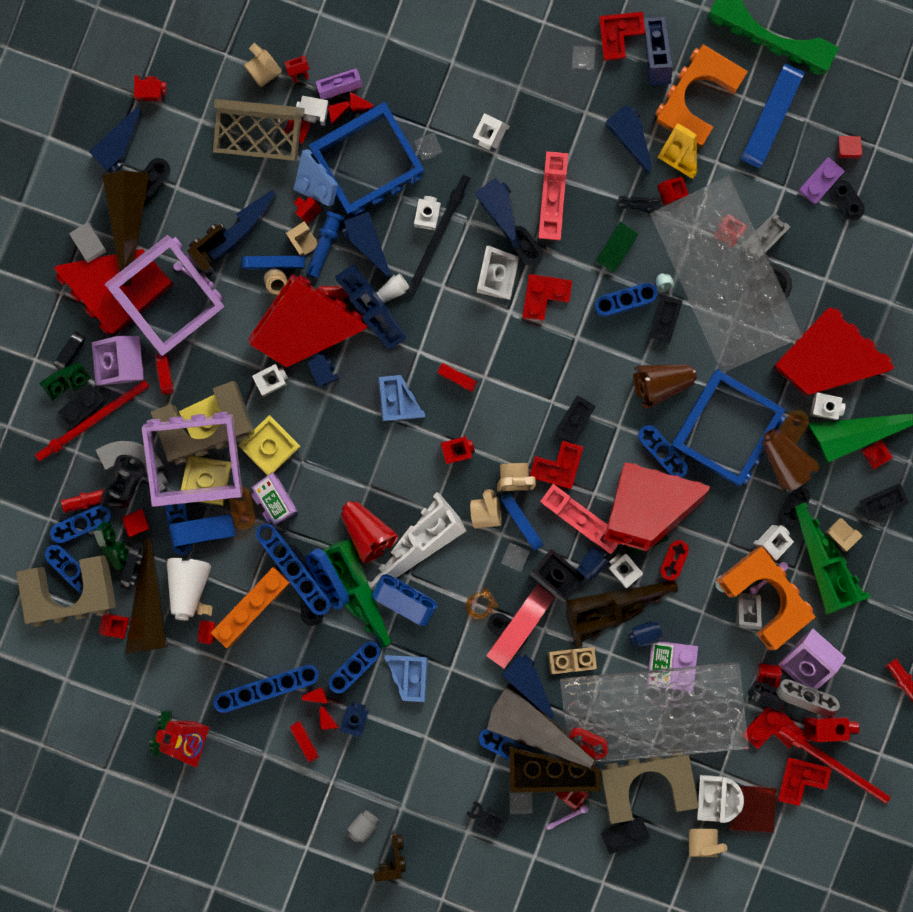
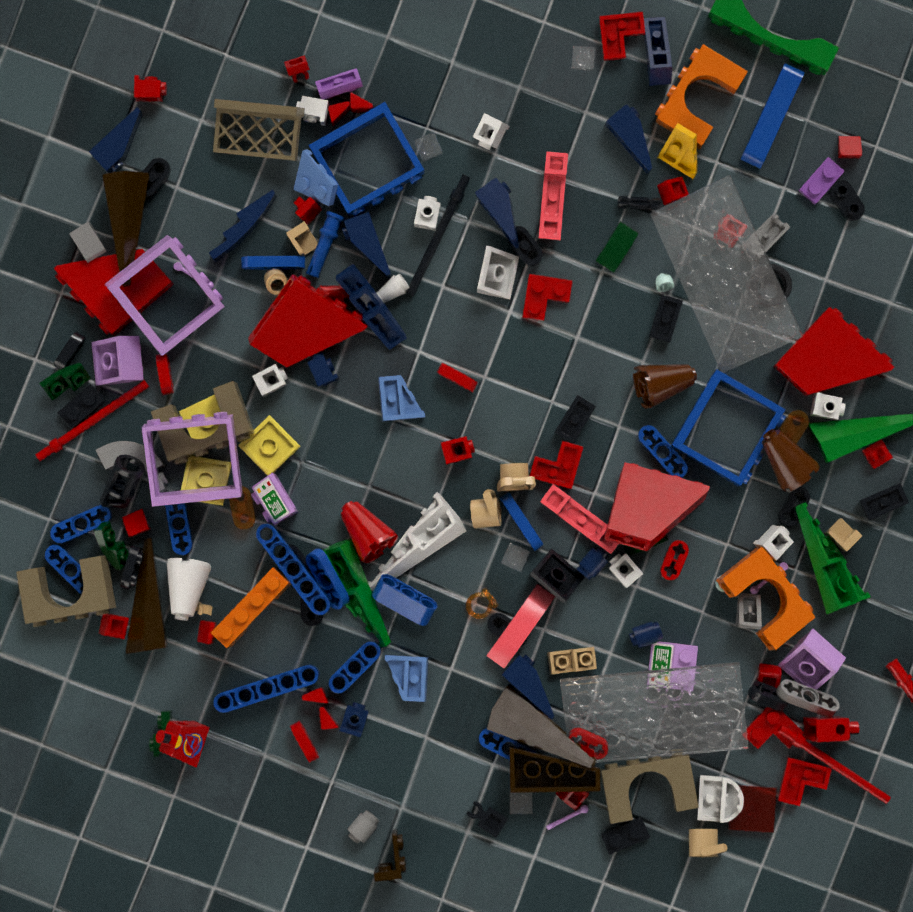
red pin [61,489,104,513] -> none
blue beam [170,514,236,547] -> none
dark brown bracket [187,223,226,277] -> none
tan piece [244,43,282,88] -> none
red tile [283,119,312,145] -> none
dark brown wedge [566,581,678,648] -> none
blue beam [594,283,658,317] -> none

